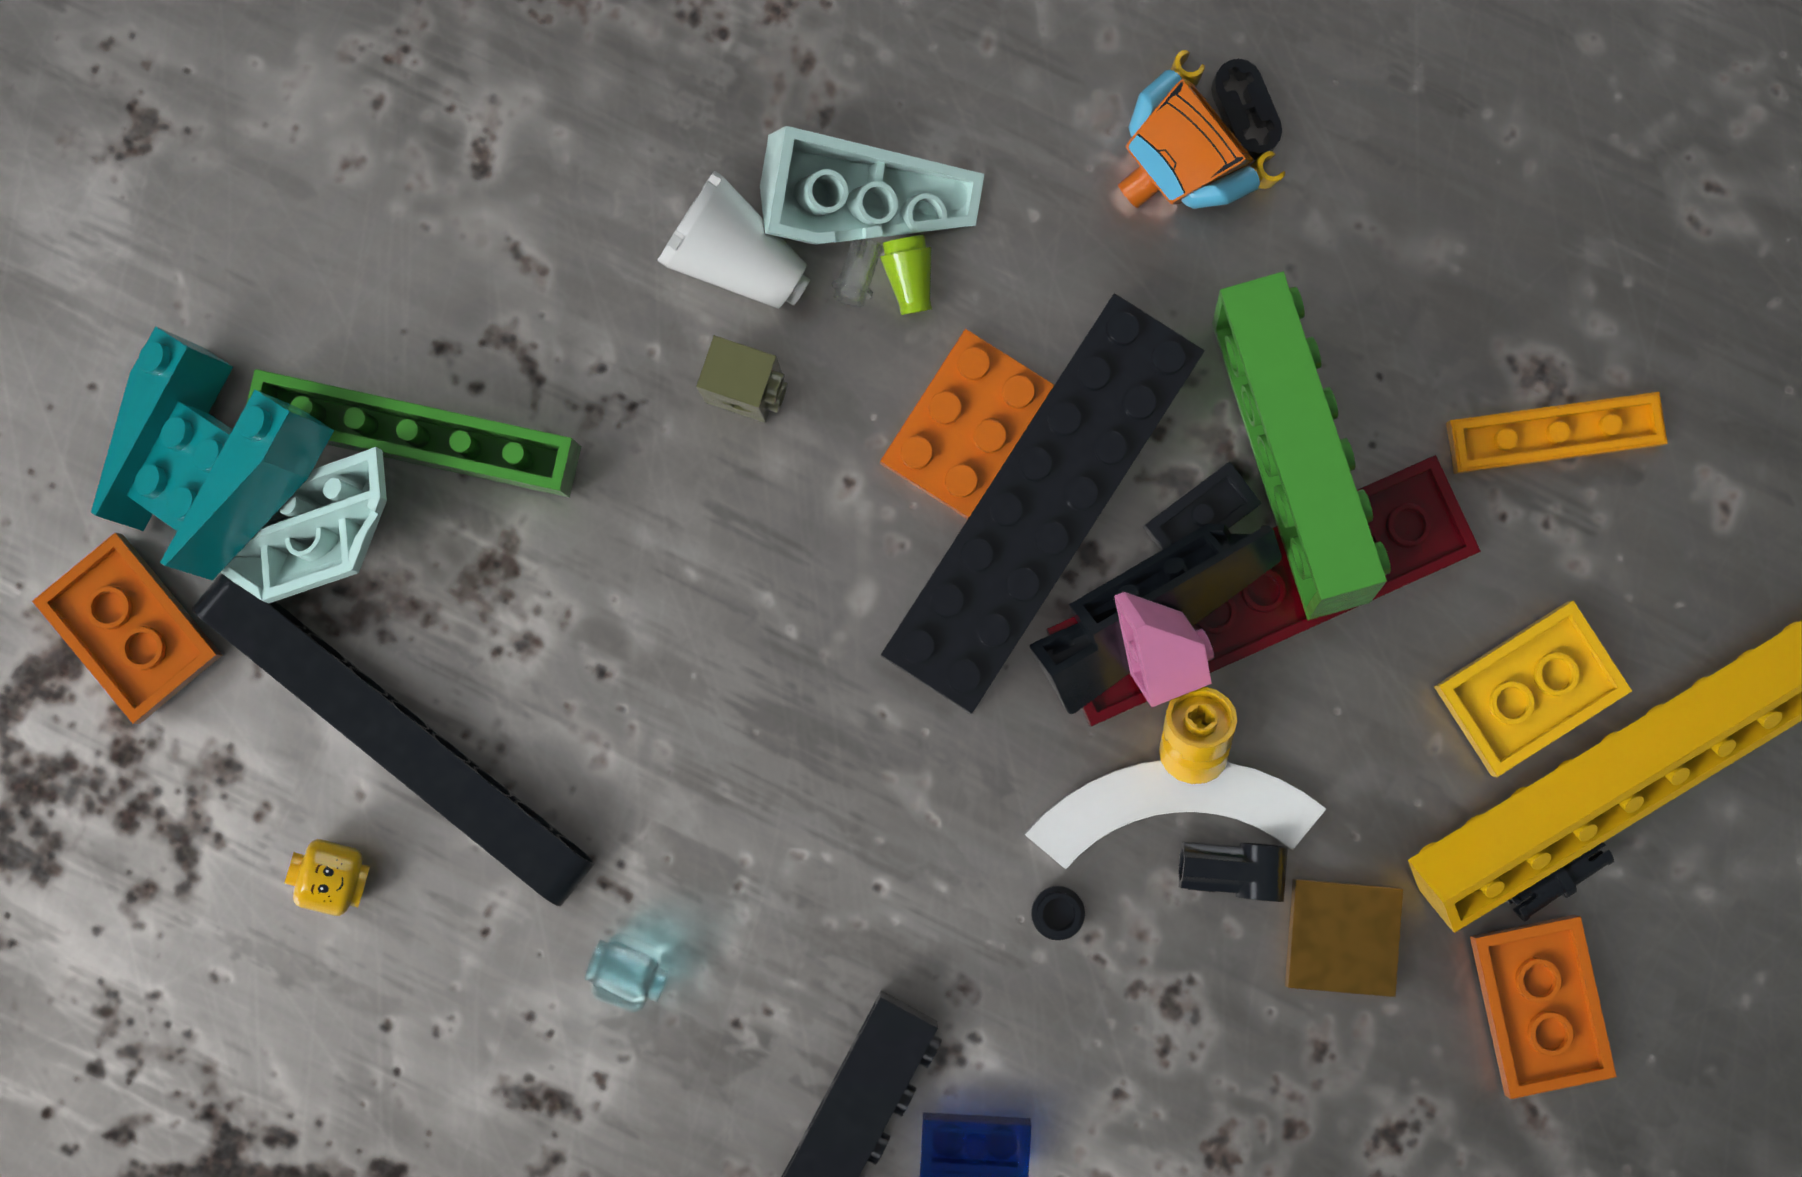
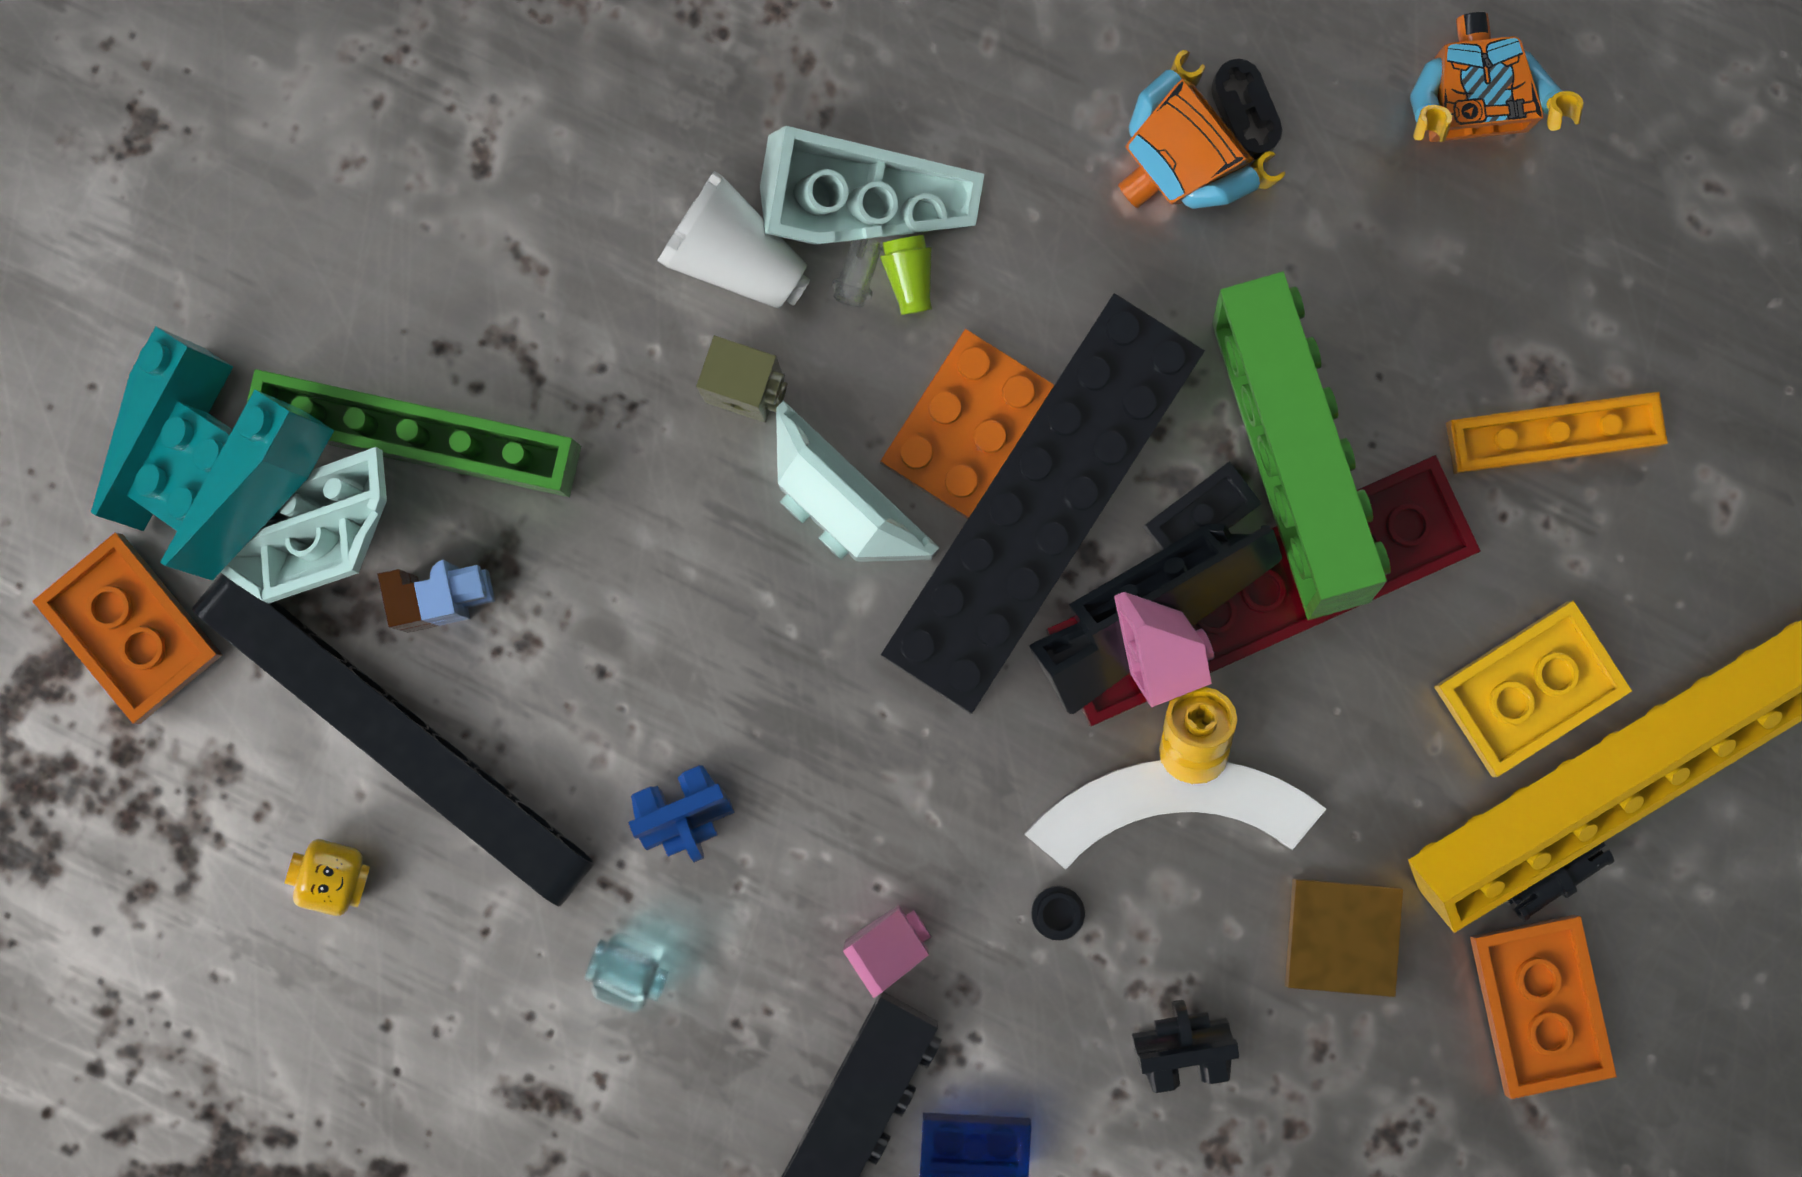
black piece [1178,841,1288,902] -> none
none -> light blue hips [377,560,495,633]
none -> blue hips [628,765,735,863]
none -> light aqua wedge [776,400,940,562]
none -> bright pink slope [843,905,931,998]
none -> black hips [1132,1000,1239,1093]
none -> torso [1410,12,1584,142]

